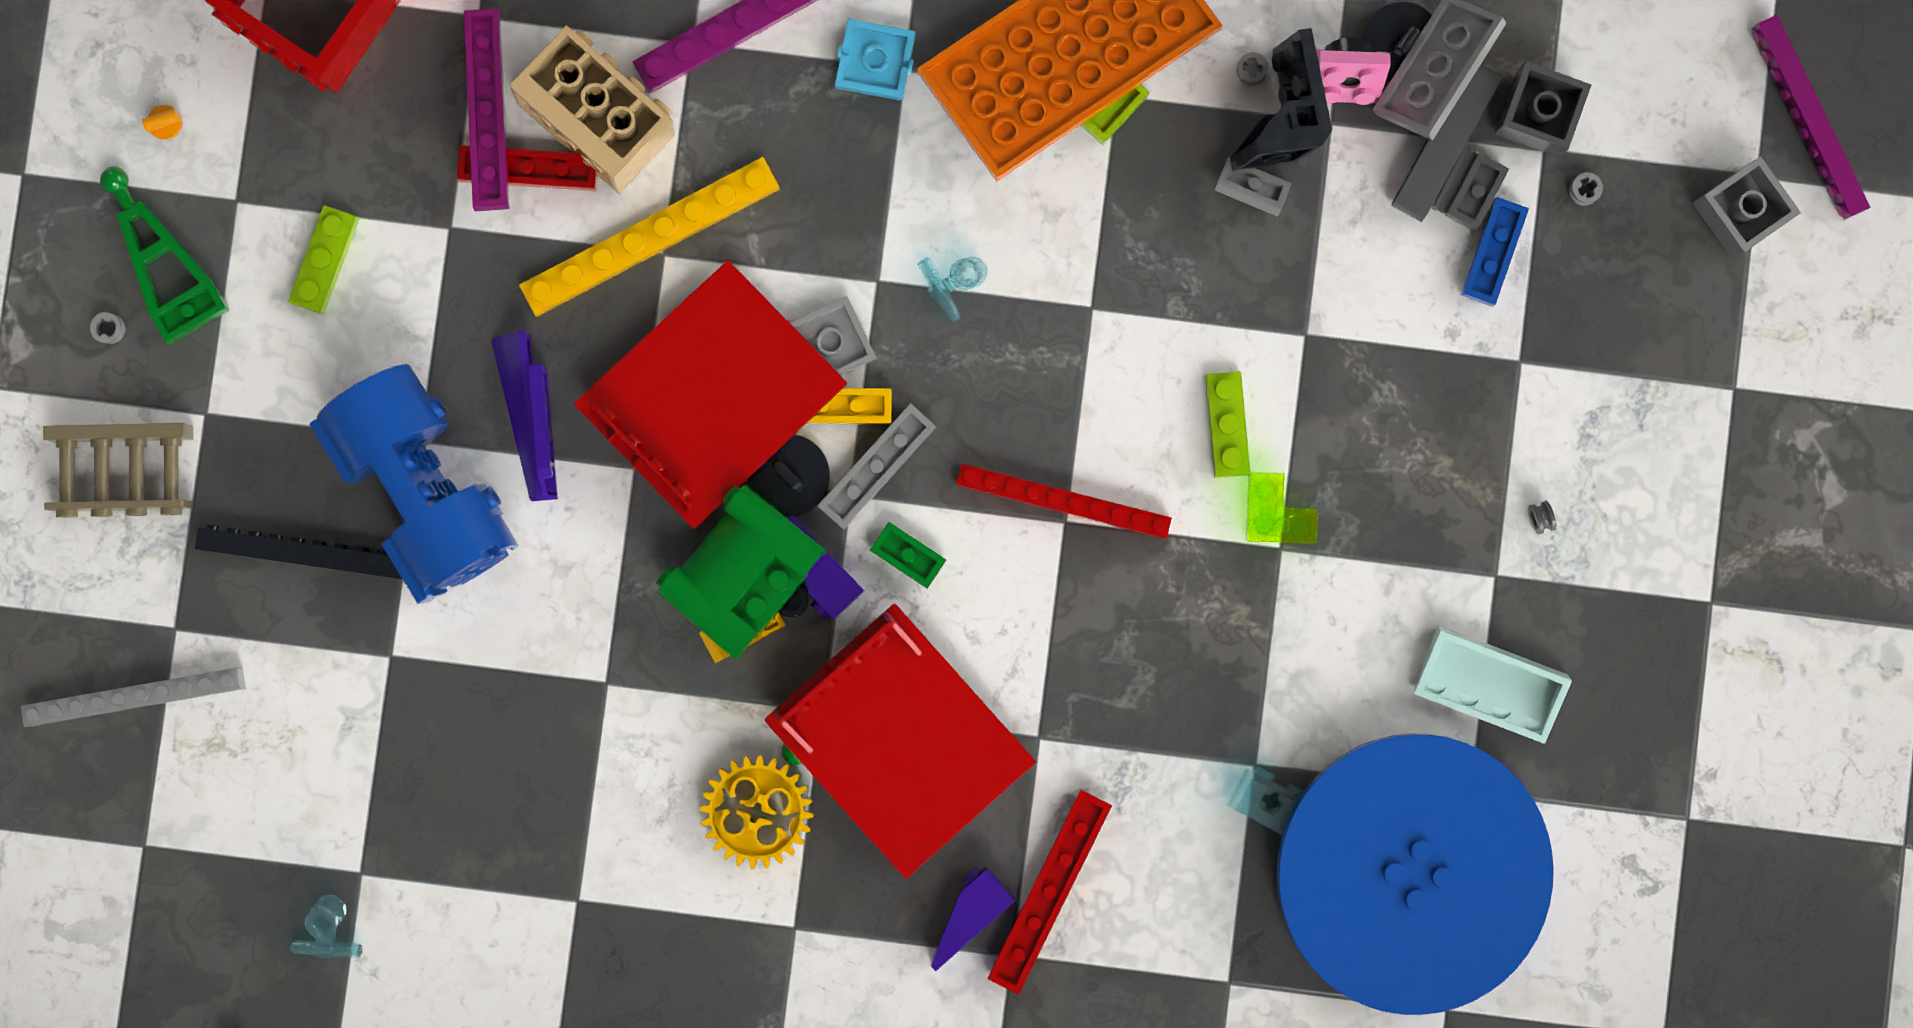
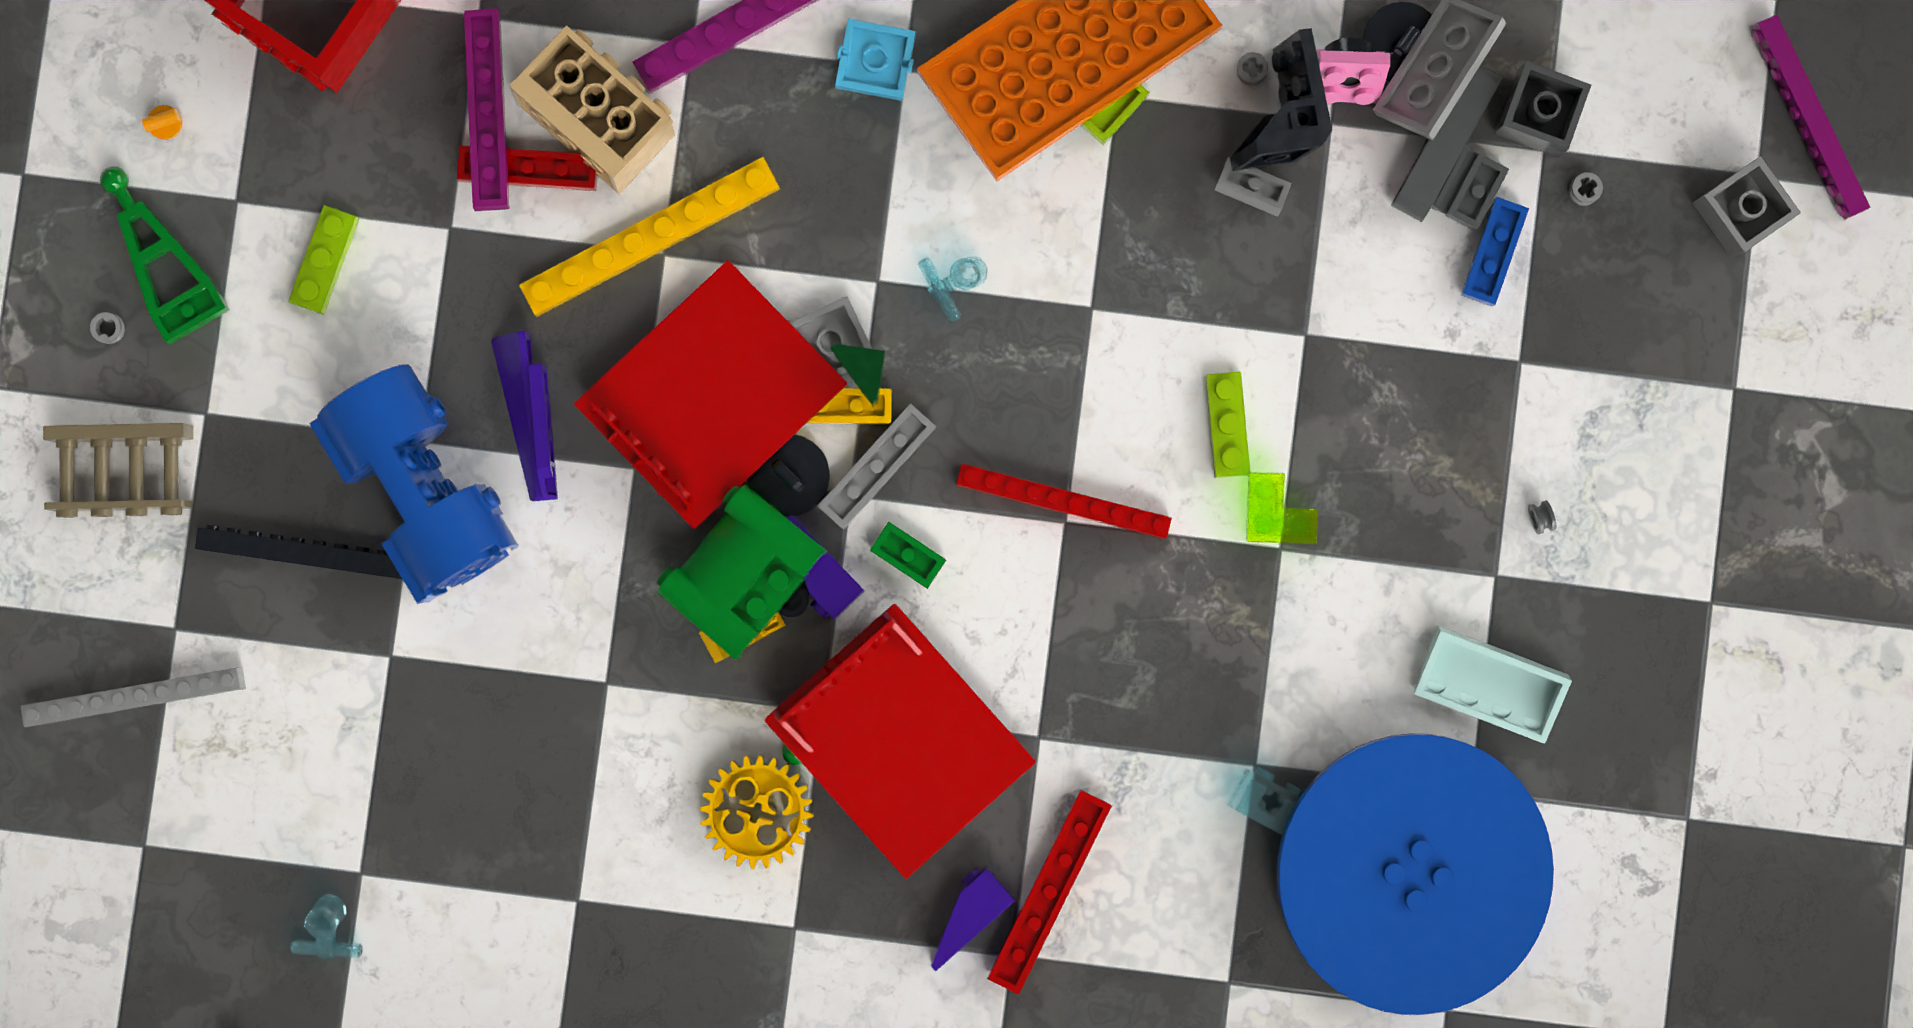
none -> dark green slope [830,344,885,407]

